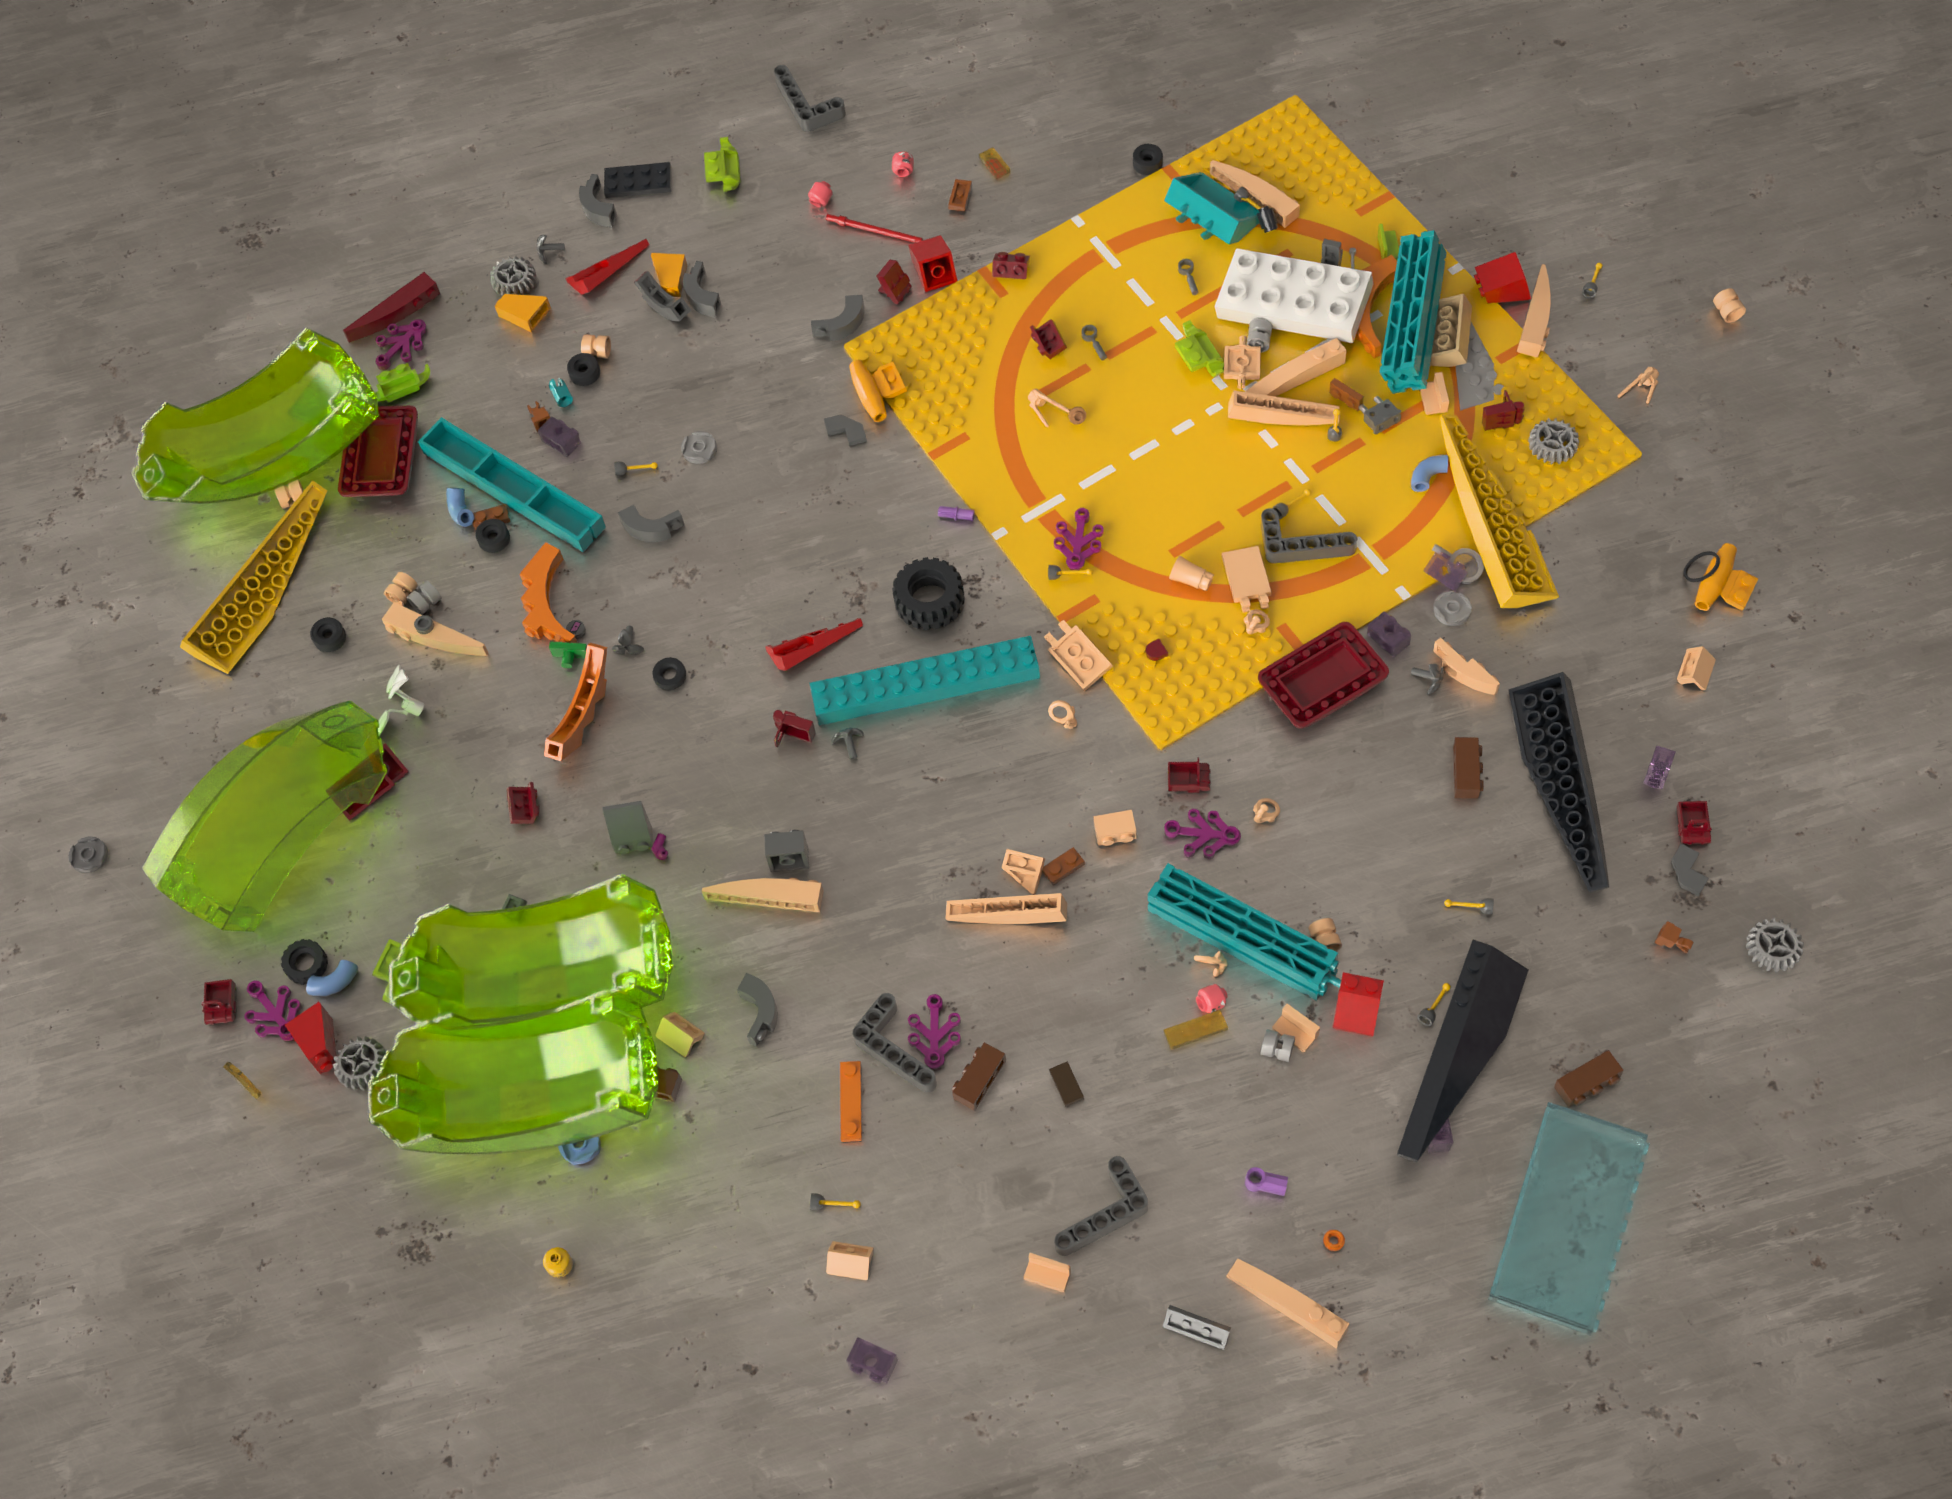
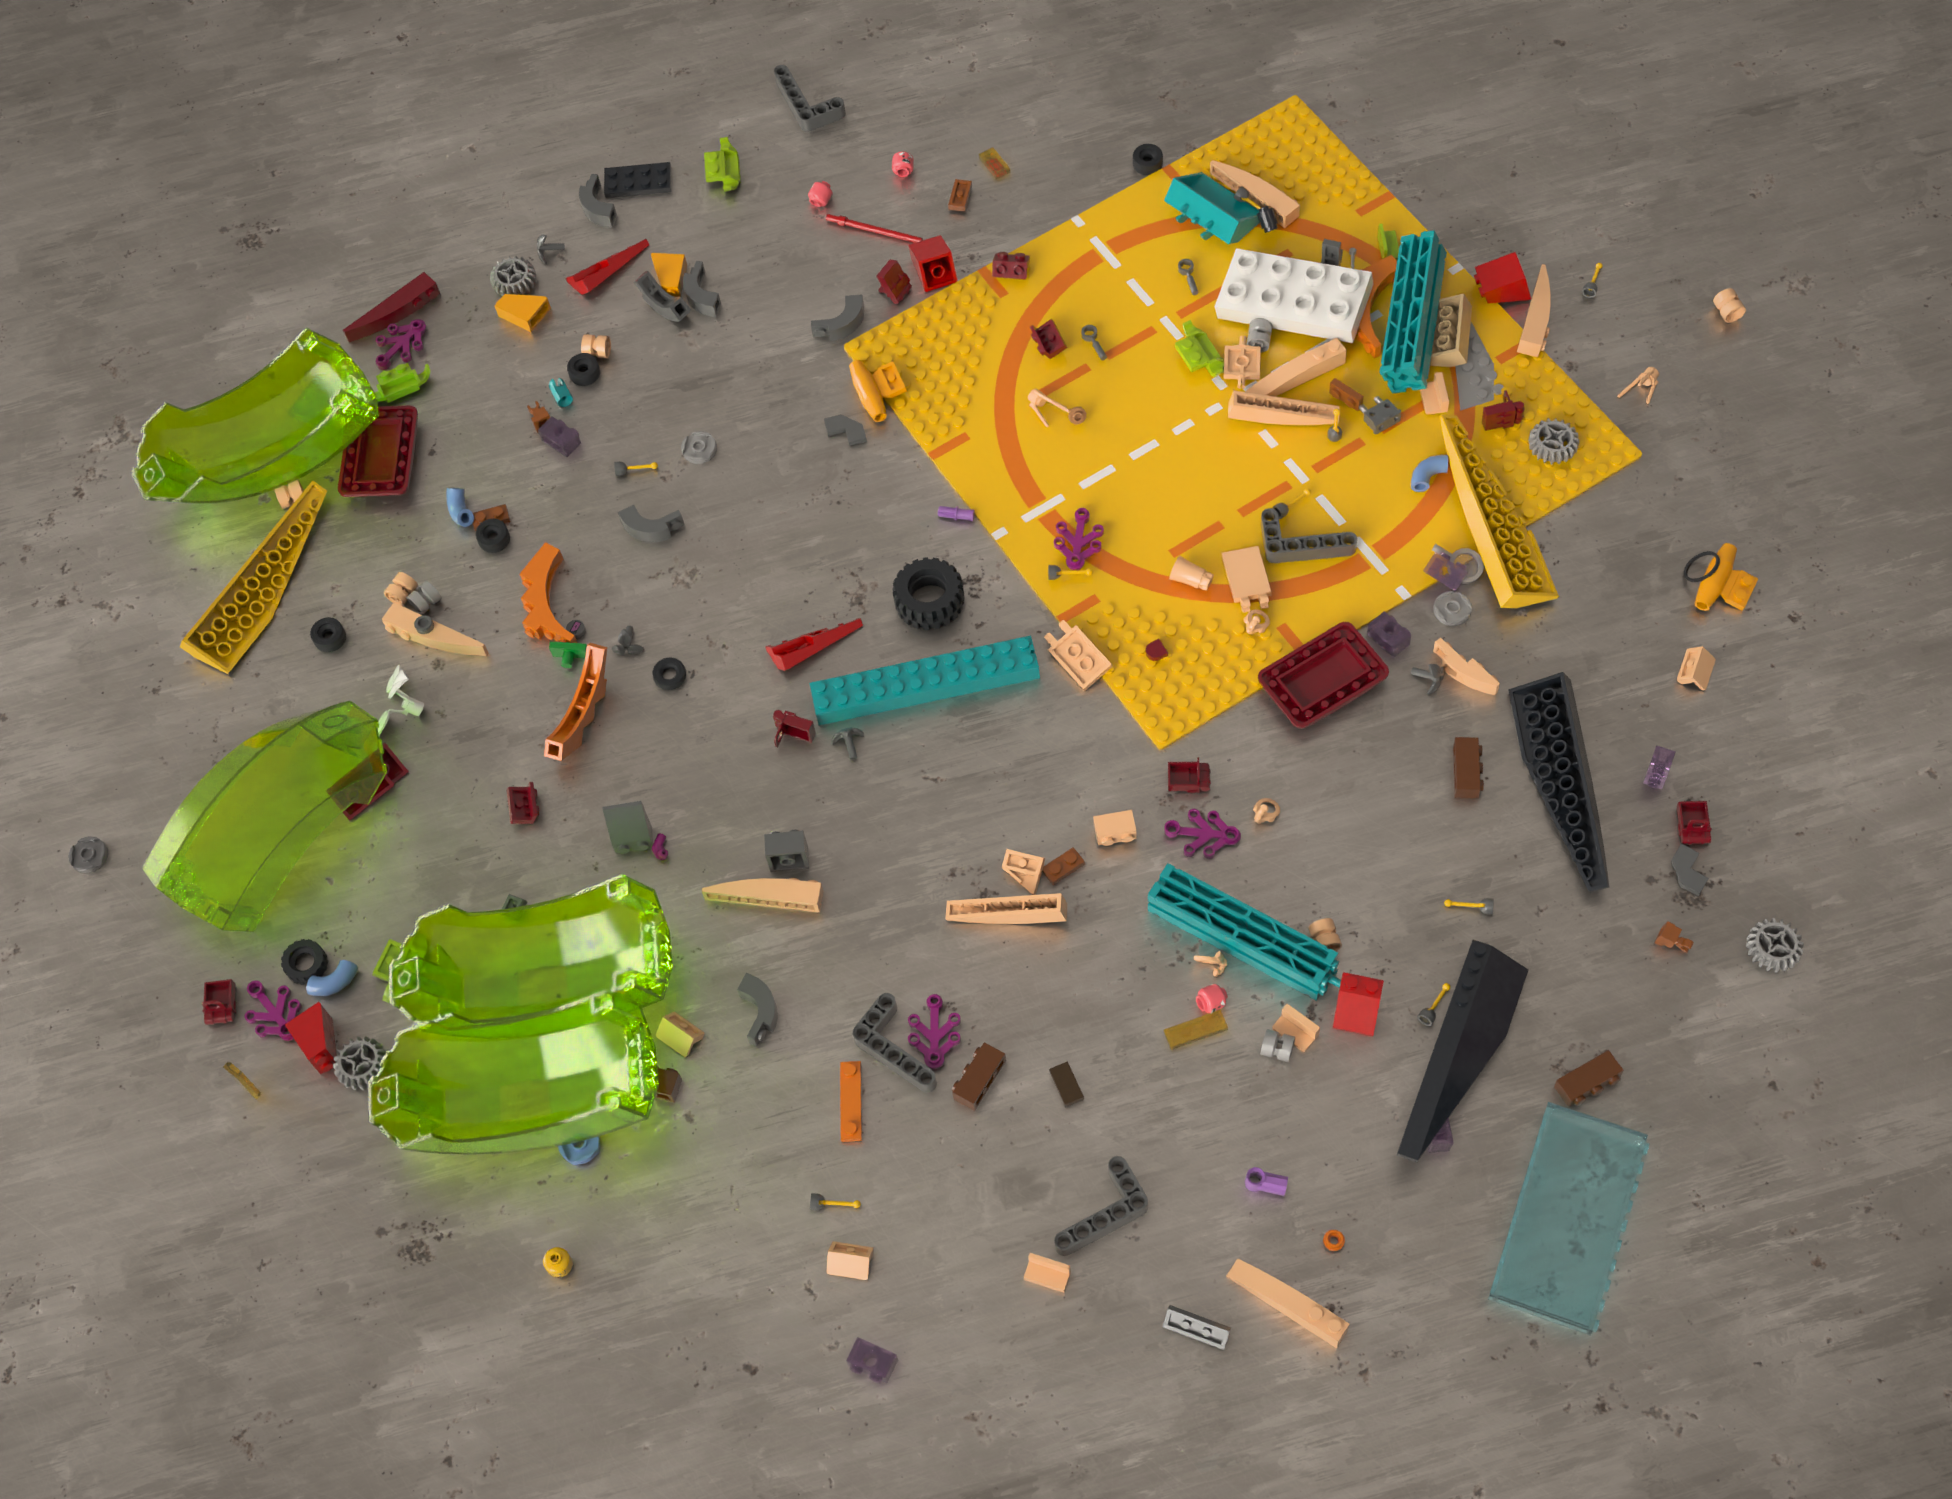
teal piece [418,417,606,552] -> none
light nougat piece [1048,700,1077,729] -> none

